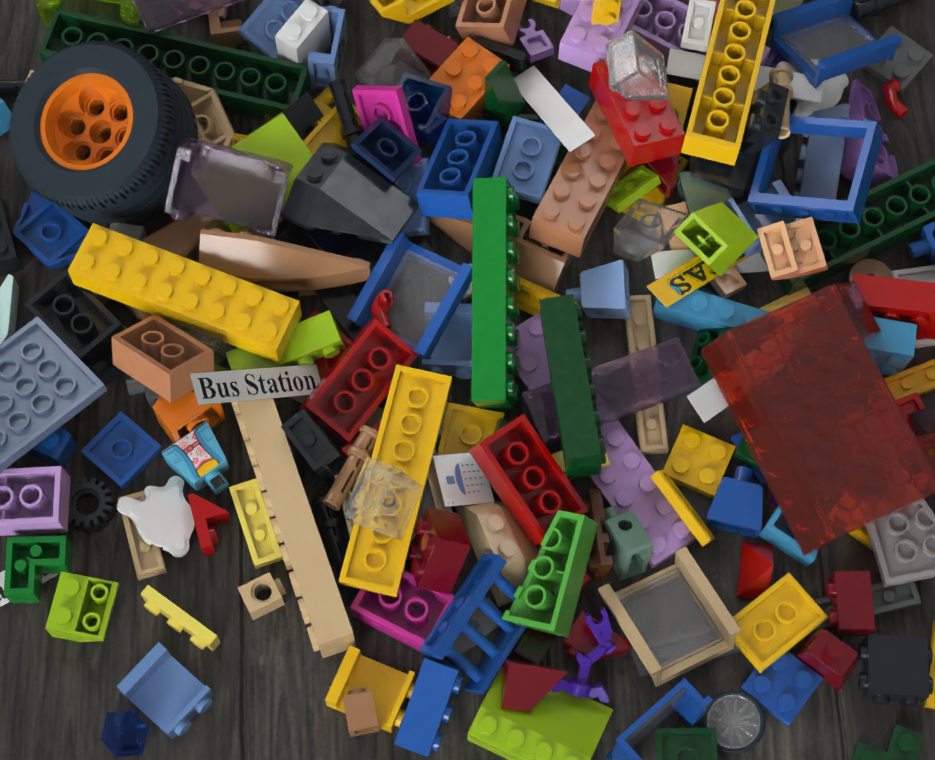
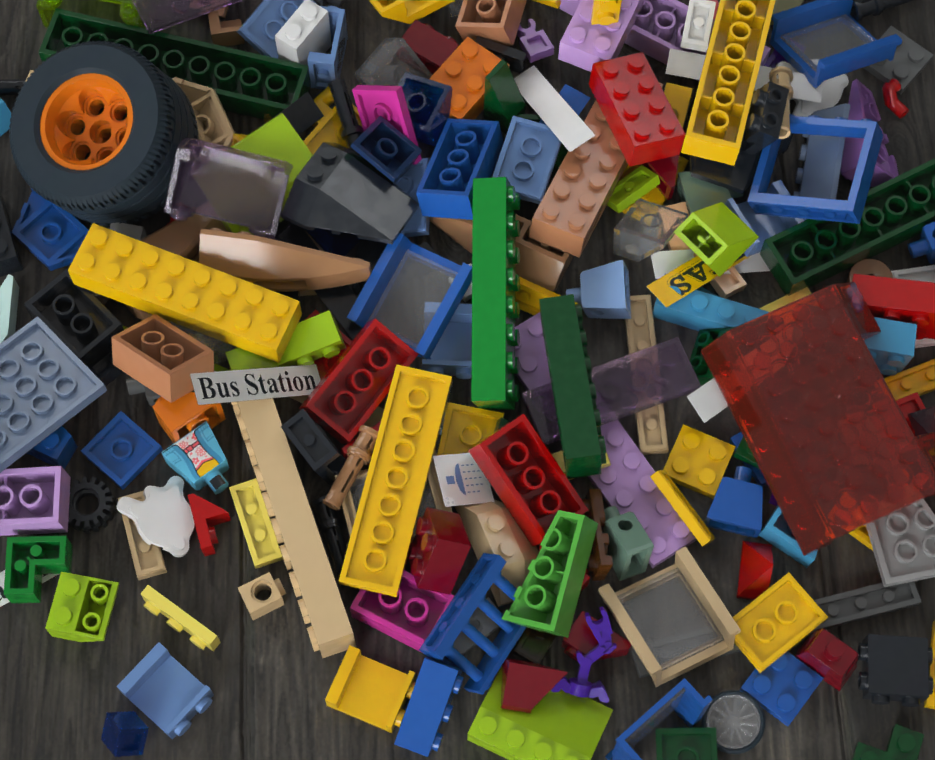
medium nougat brick [342,688,380,737] -> none
clear slope [345,456,423,540] -> none
red arm [371,289,394,330] -> none
clear slope [605,29,670,100] -> none
light nougat slope [757,216,828,280] -> none
dark red brick [825,571,876,636] -> none

